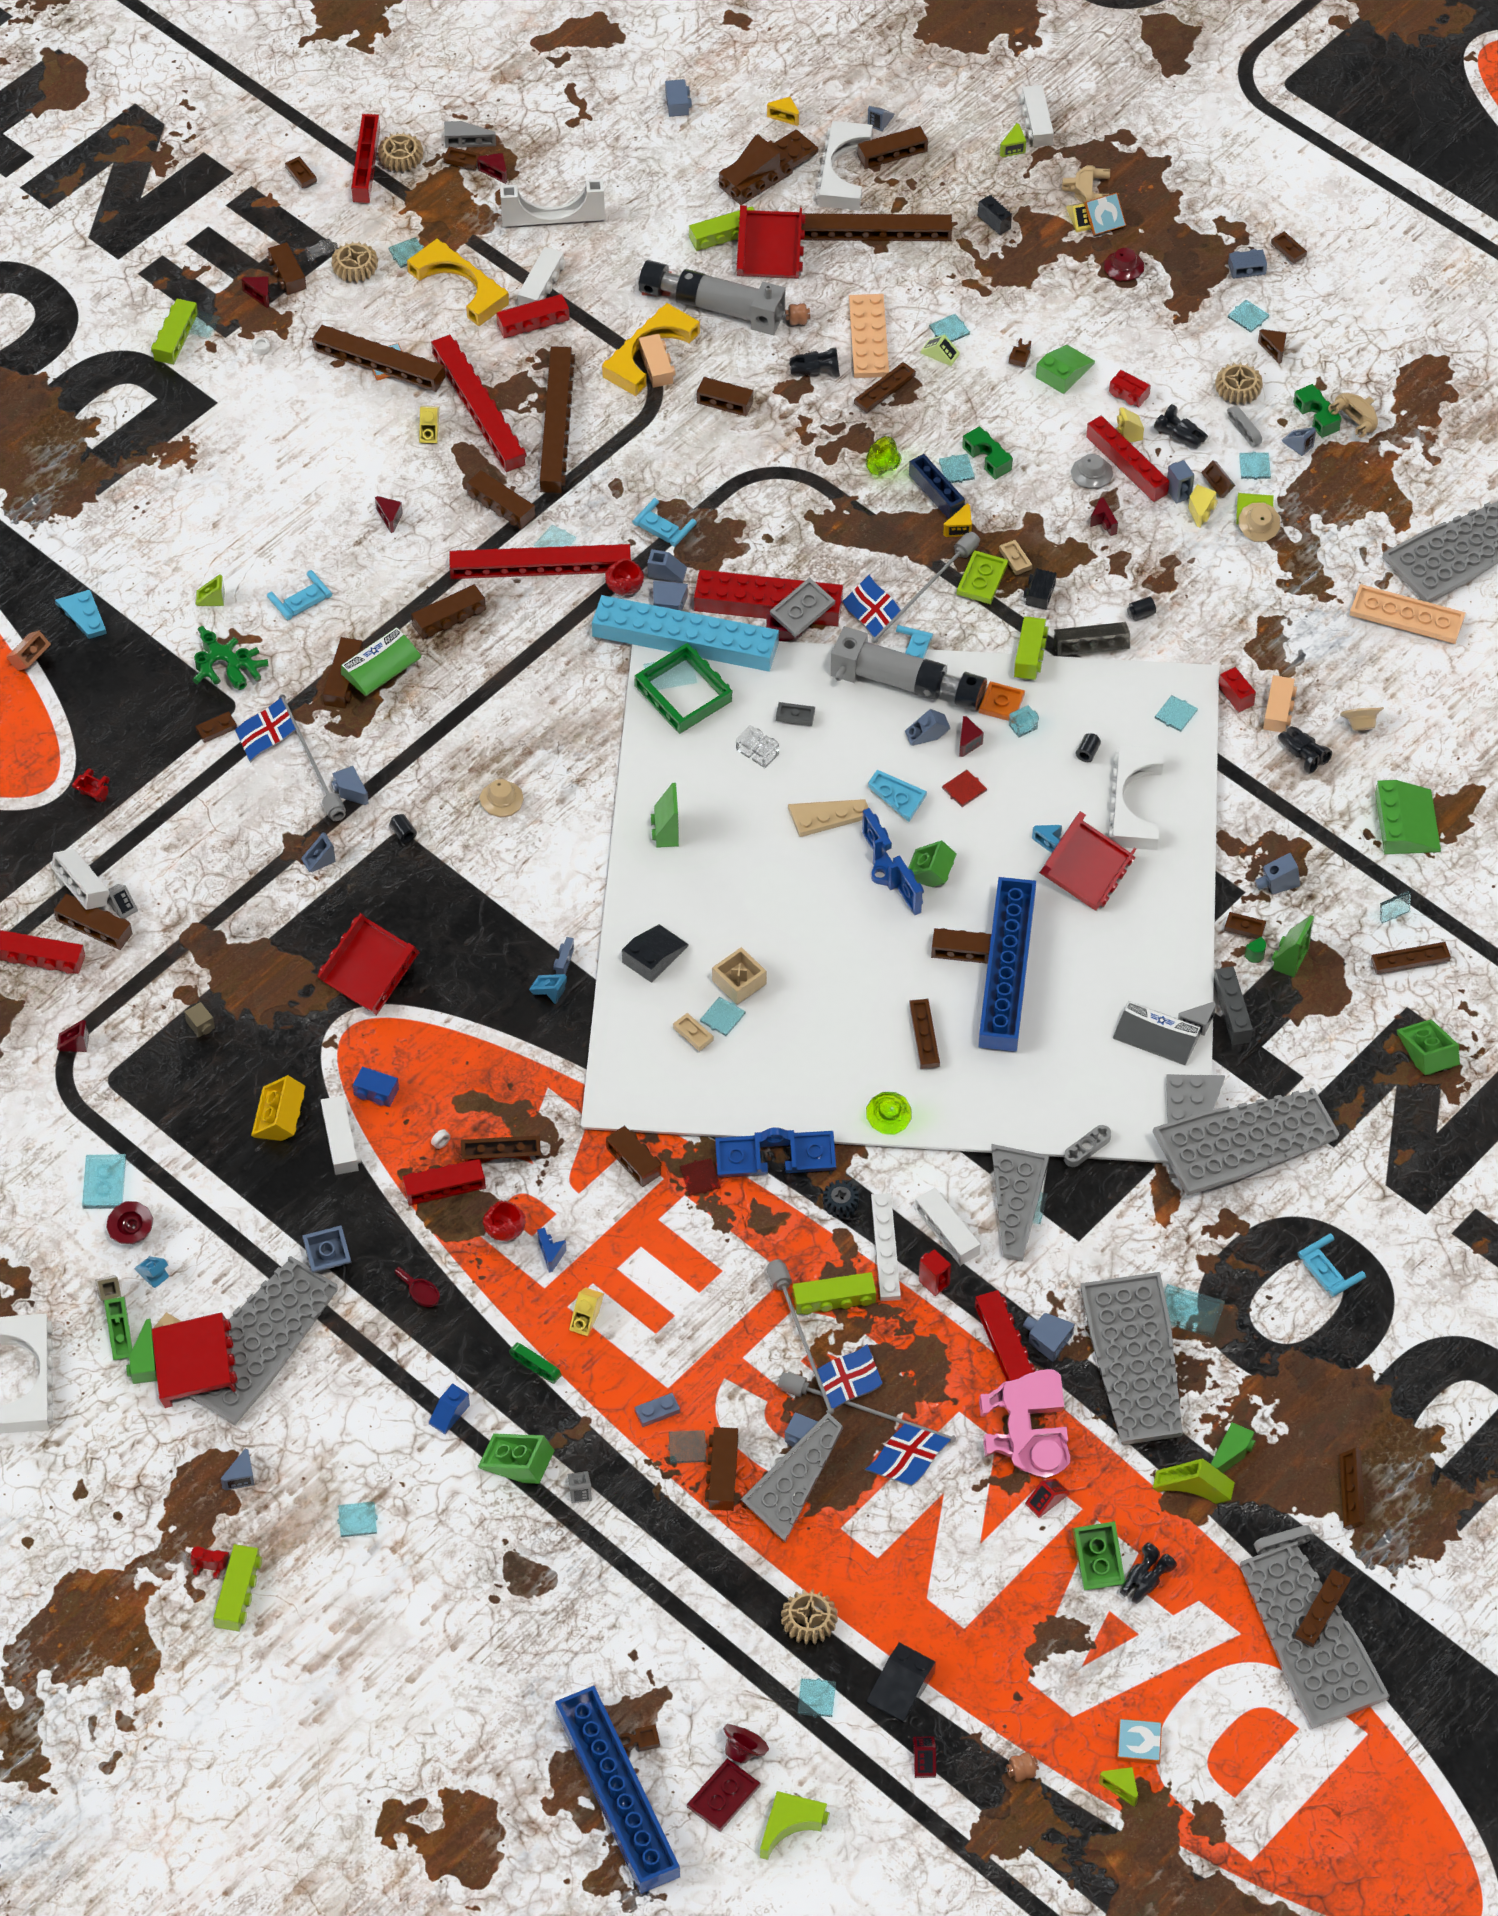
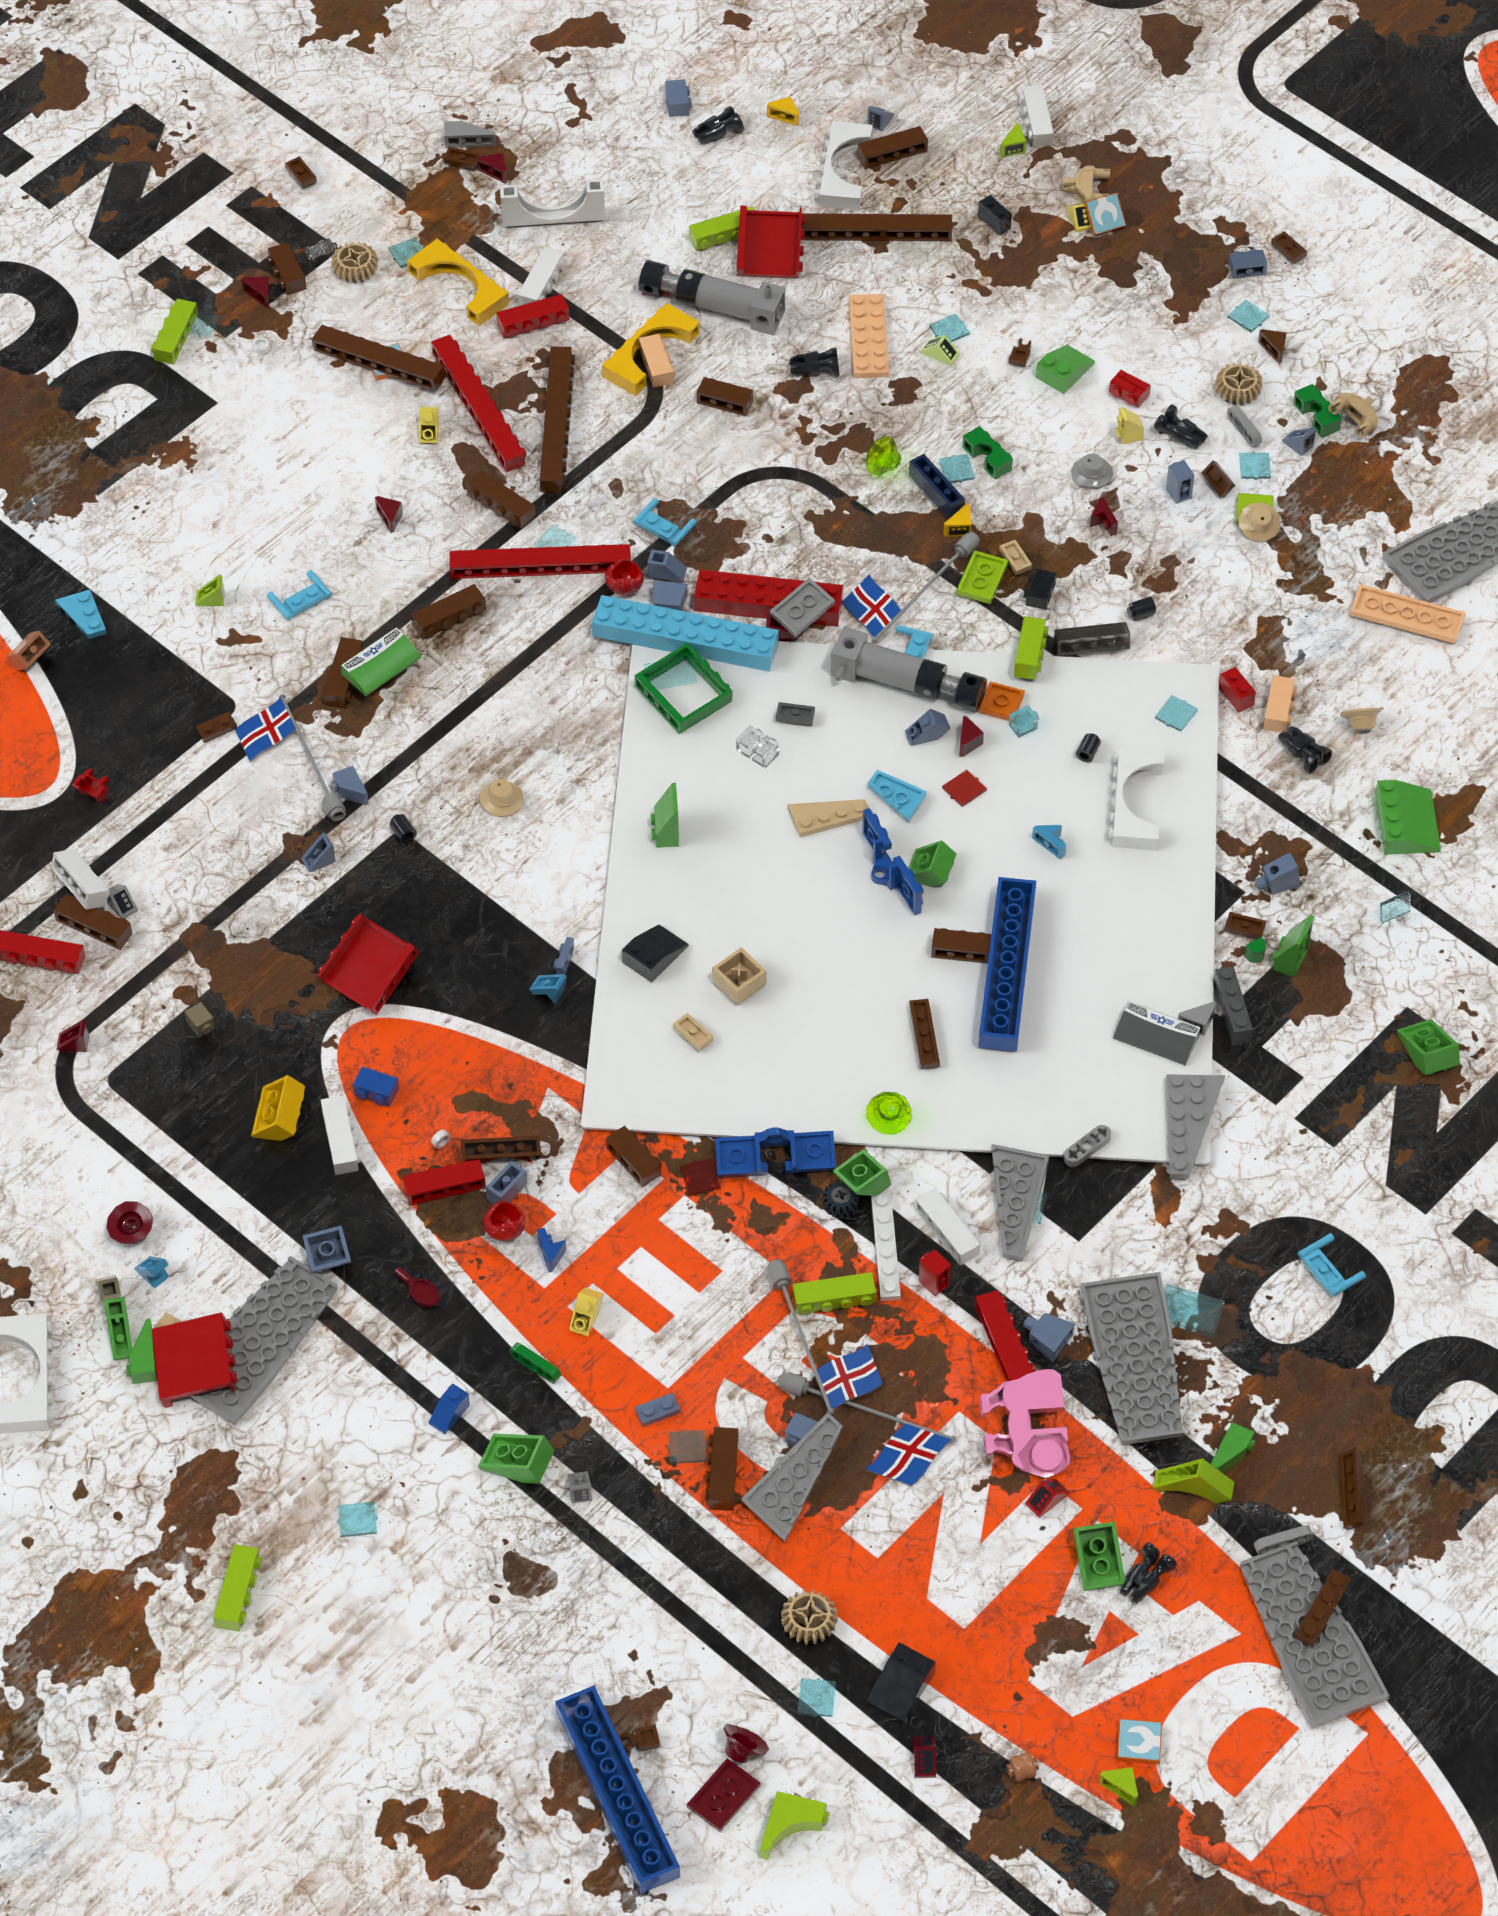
clear light blue tile [82,1154,126,1209] -> none
red piece [190,1546,229,1579] -> none
green plant [193,626,269,690] -> none
sand blue slope [221,1448,255,1490] -> none
red brick [351,114,380,203] -> none
tan gear [378,132,423,173] -> none
clear light blue piece [700,996,746,1036] -> none
reddish brown wedge [719,129,819,205] -> none
nougat piece [785,303,810,326] -> none
reddish brown plate [854,362,916,413] -> none
red panel [1039,811,1136,911] -> none
red brick [1086,415,1169,502] -> none
dark red hat [1104,248,1144,282] -> none
light grey wing [1152,1088,1339,1196] -> none
light yellow slope [1188,484,1218,528] -> none
reddish brown plate [1371,942,1451,974] -> none
none -> sand blue brick [486,1161,528,1204]
none -> black piece [692,106,744,144]
none -> bright green slope [833,1149,892,1196]

